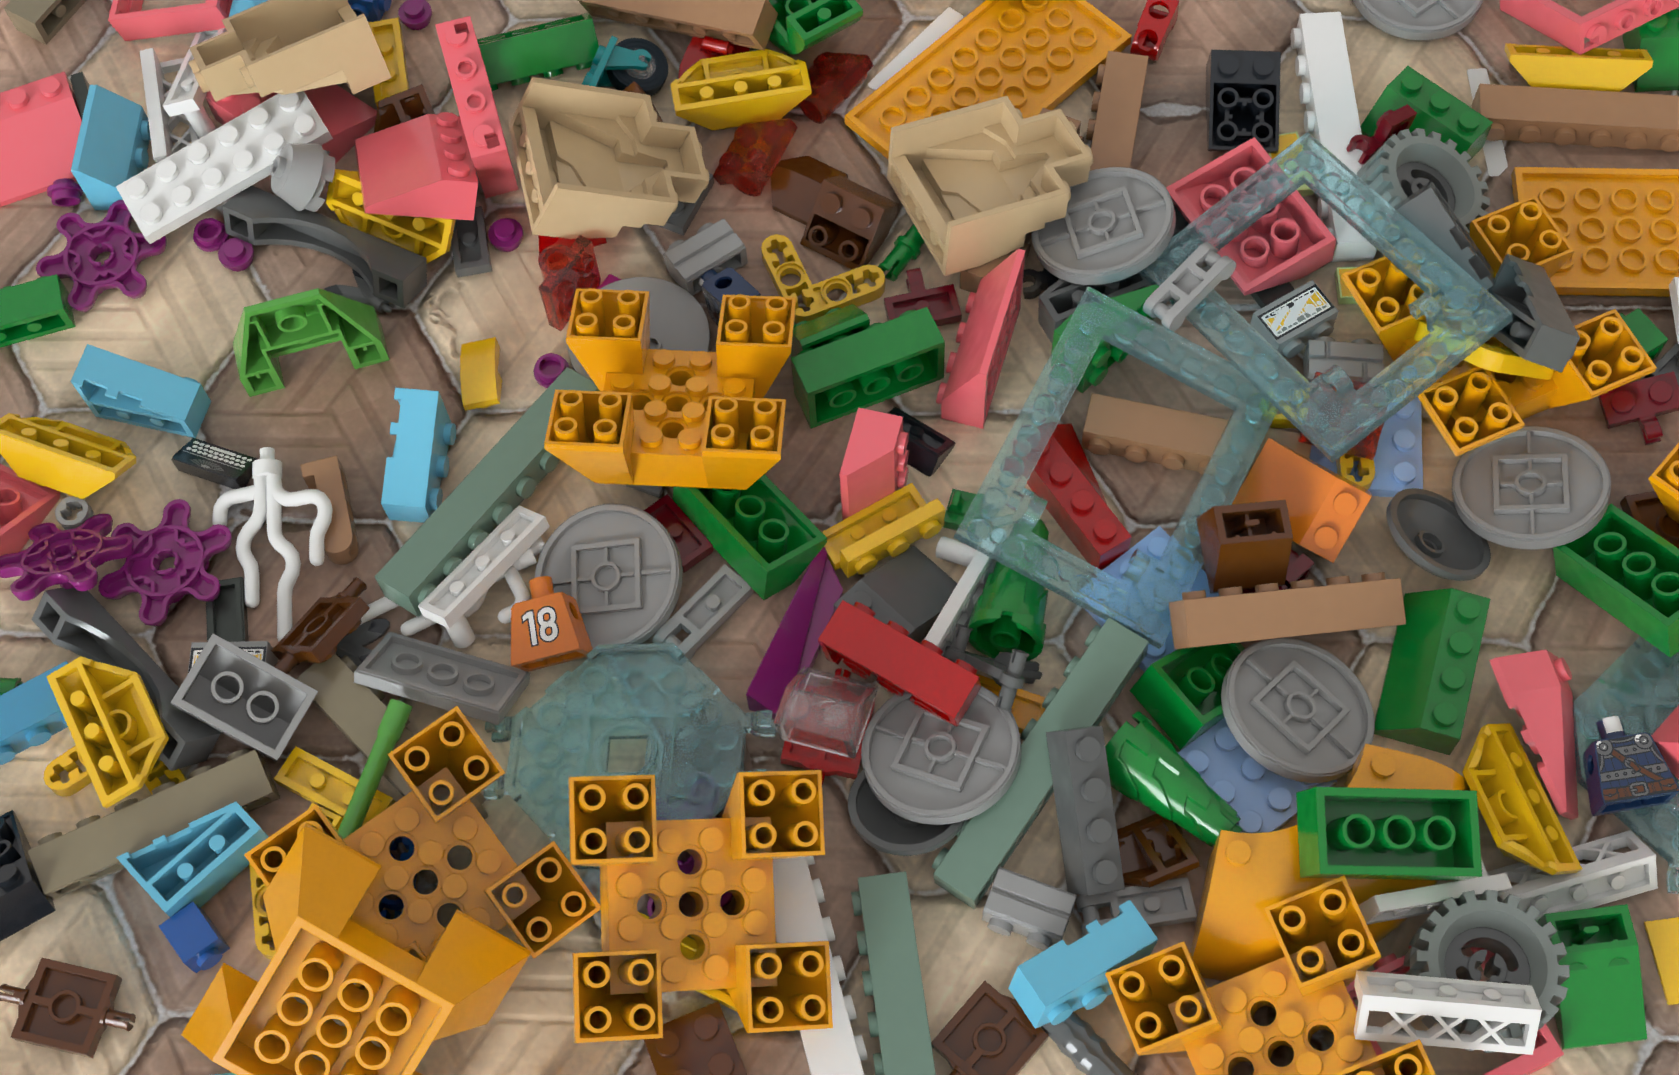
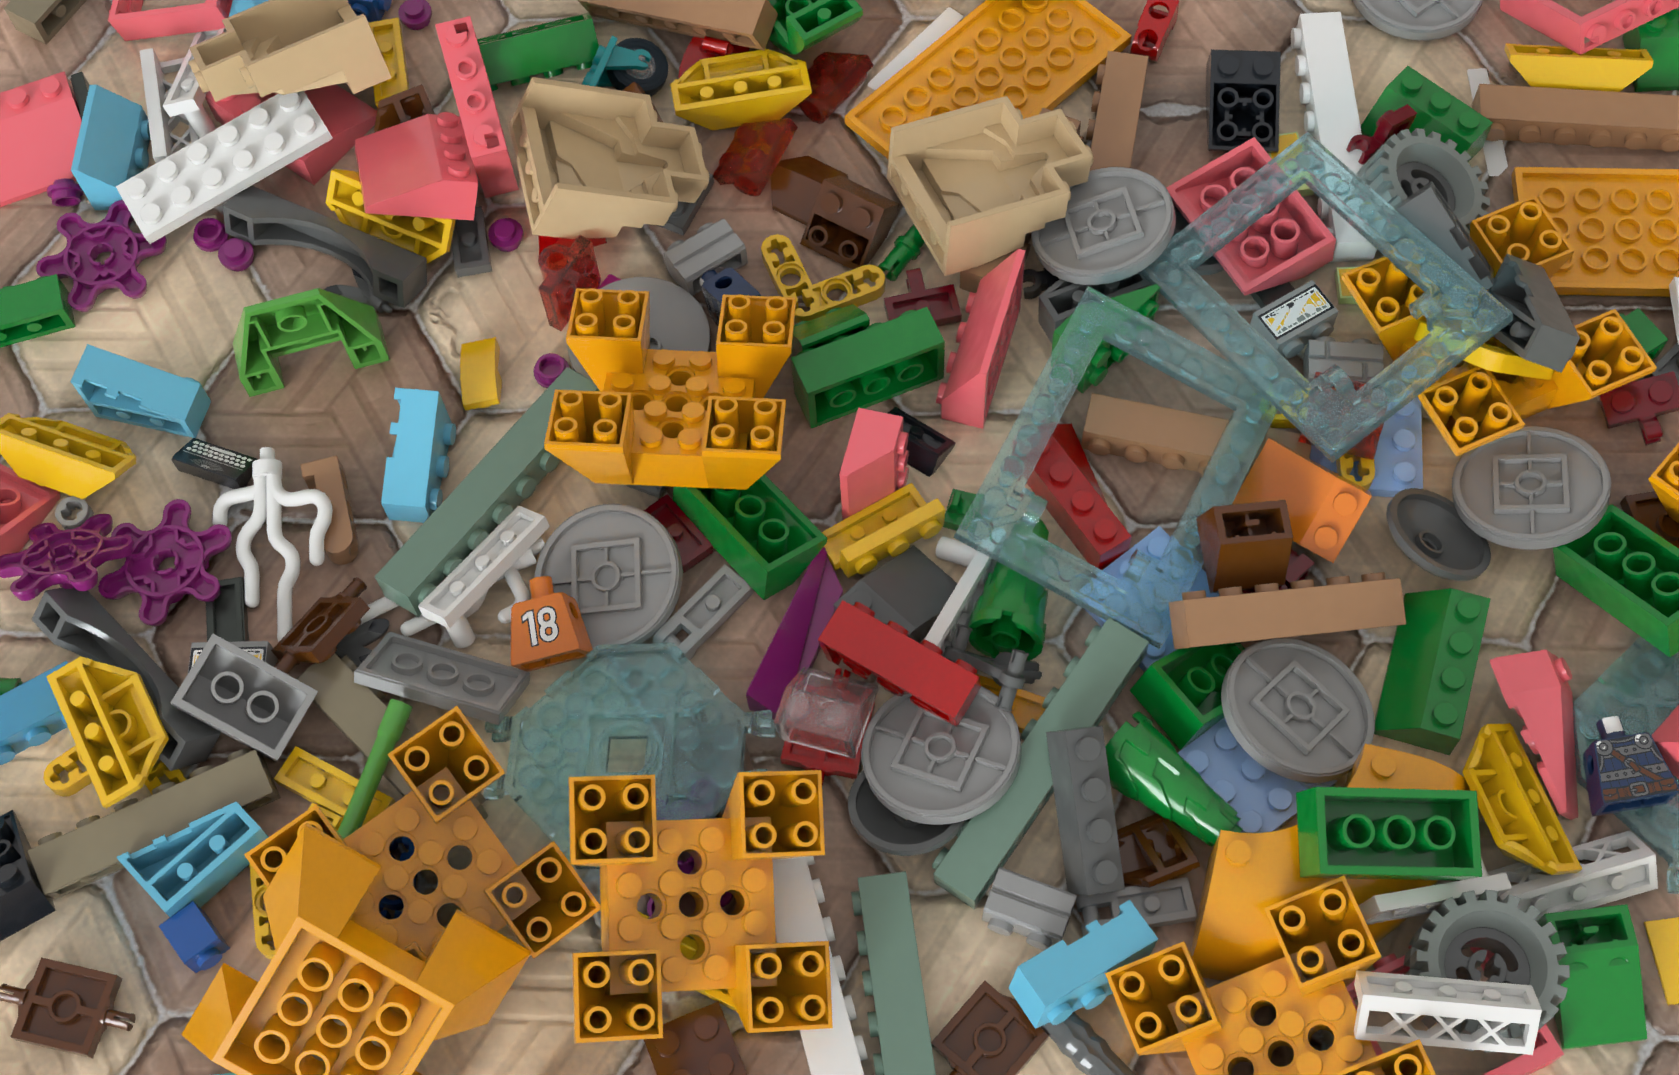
light grey cone [271,144,335,212] -> none
light grey plate [1143,242,1236,332] -> none

